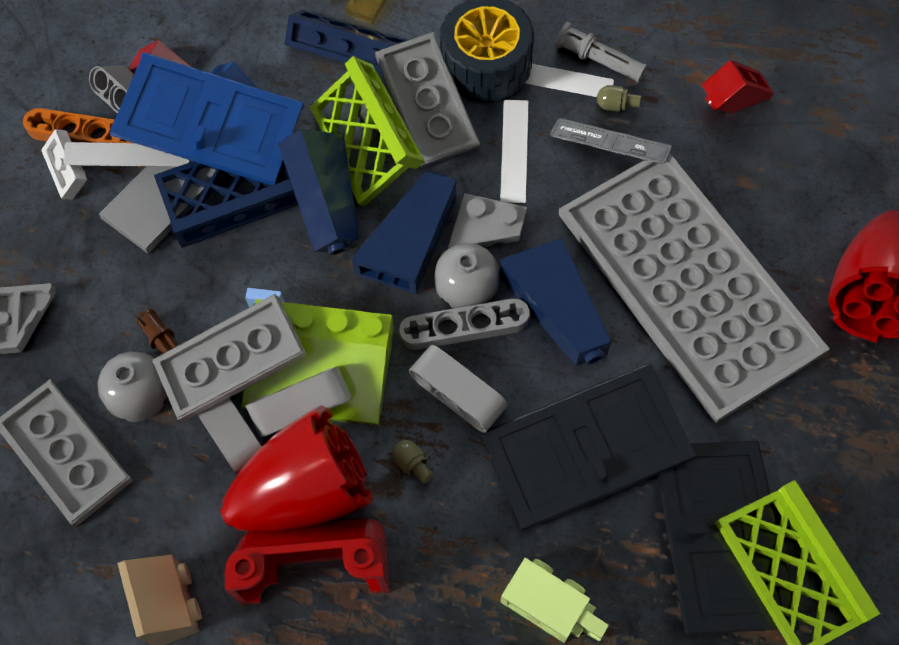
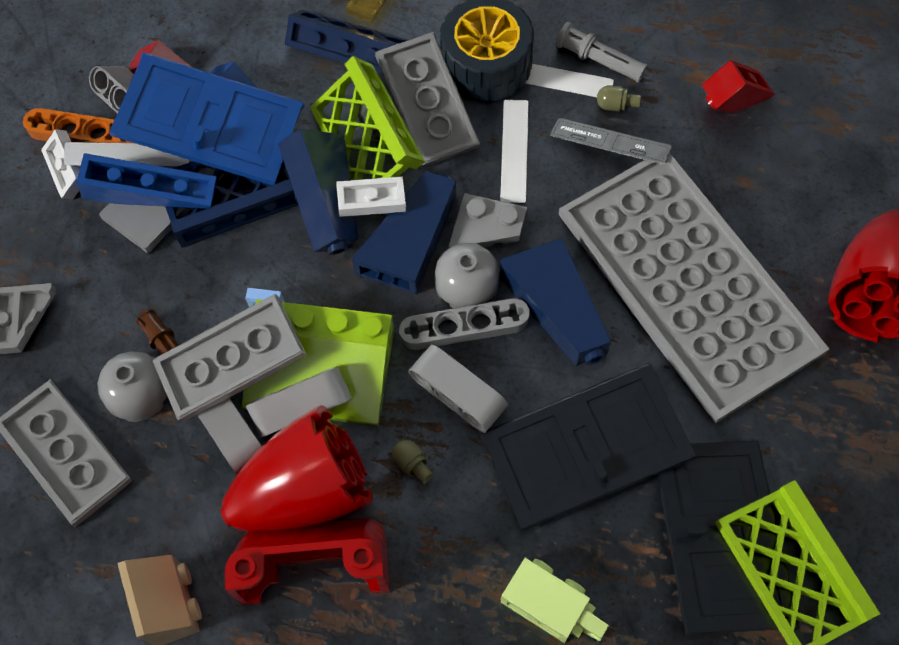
none -> blue slope [77,153,217,209]
none -> white plate [336,176,406,217]

